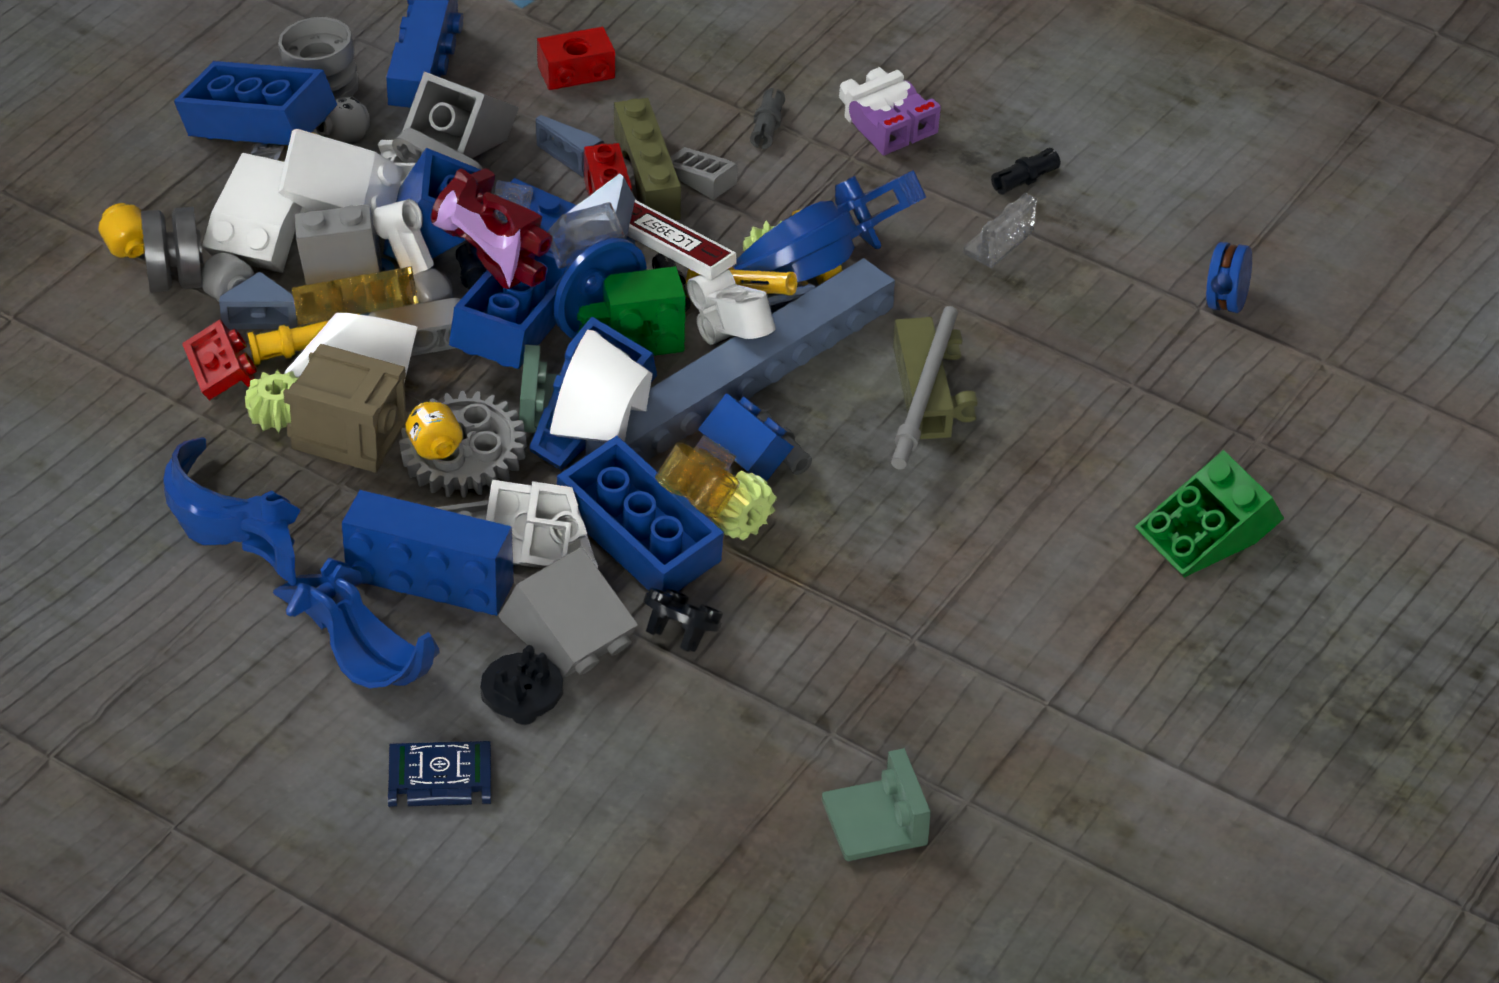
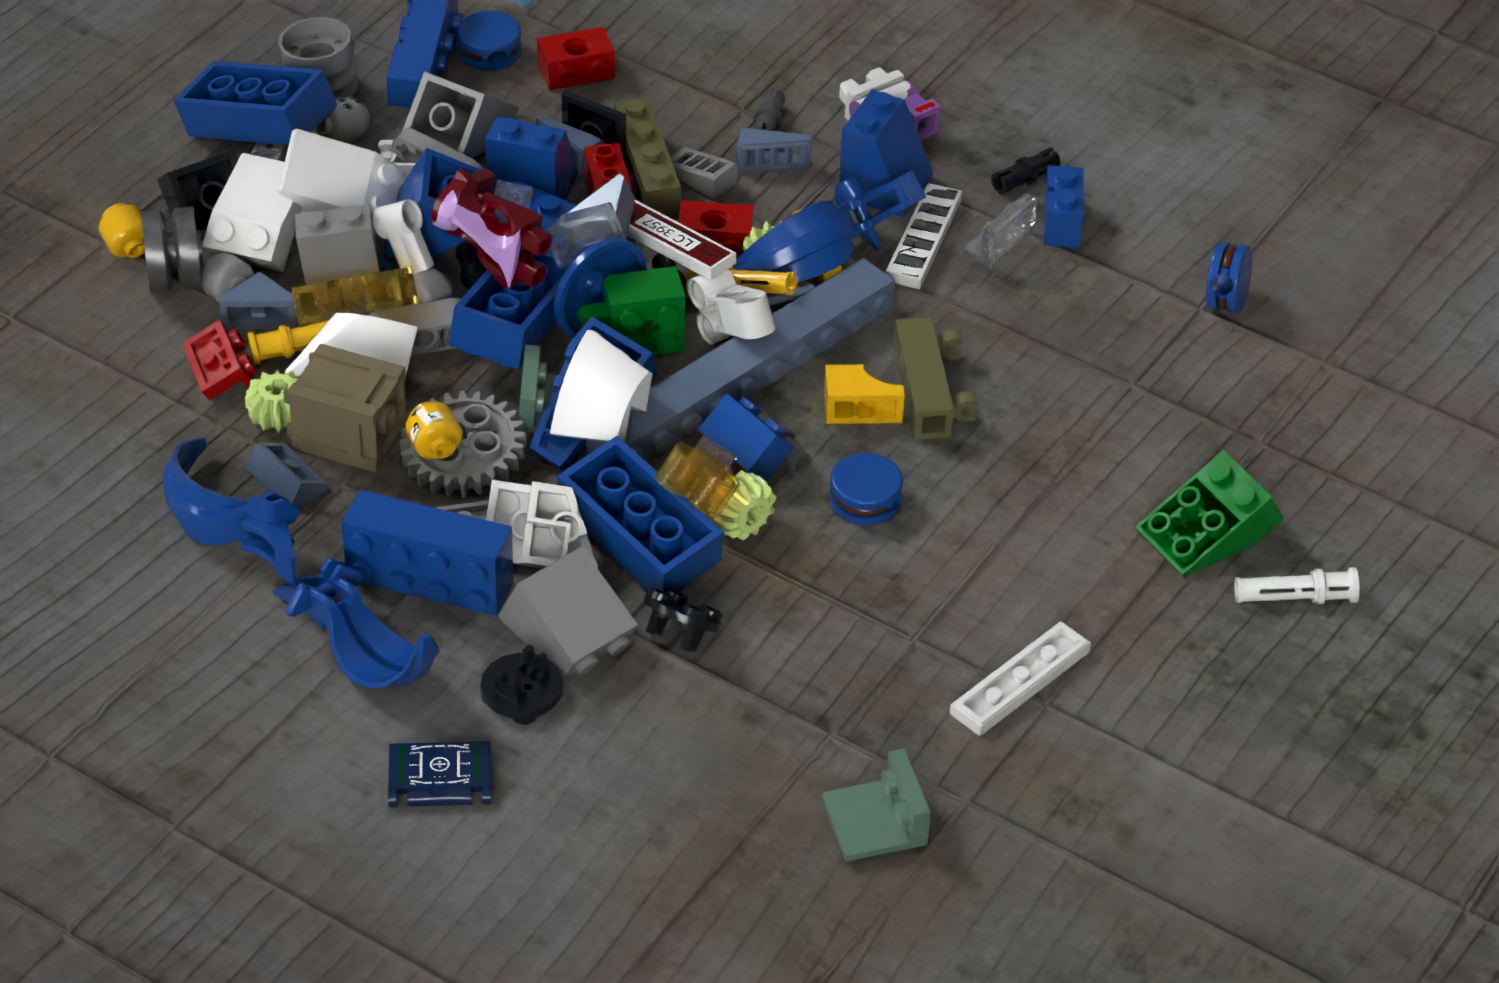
light grey bar [891,306,958,469] -> none
none -> black slope [157,150,238,239]
none -> sand blue slope [246,443,329,507]
none -> blue head [457,11,521,71]
none -> blue slope [485,116,578,200]
none -> black slope [562,90,626,165]
none -> red brick [678,200,753,259]
none -> sand blue slope [737,127,812,171]
none -> yellow arch [824,364,905,424]
none -> blue head [829,453,903,525]
none -> blue slope [839,89,933,218]
none -> tile [886,183,962,289]
none -> white tile [950,621,1091,736]
none -> blue piece [1044,166,1084,247]
none -> white pin [1234,567,1360,604]

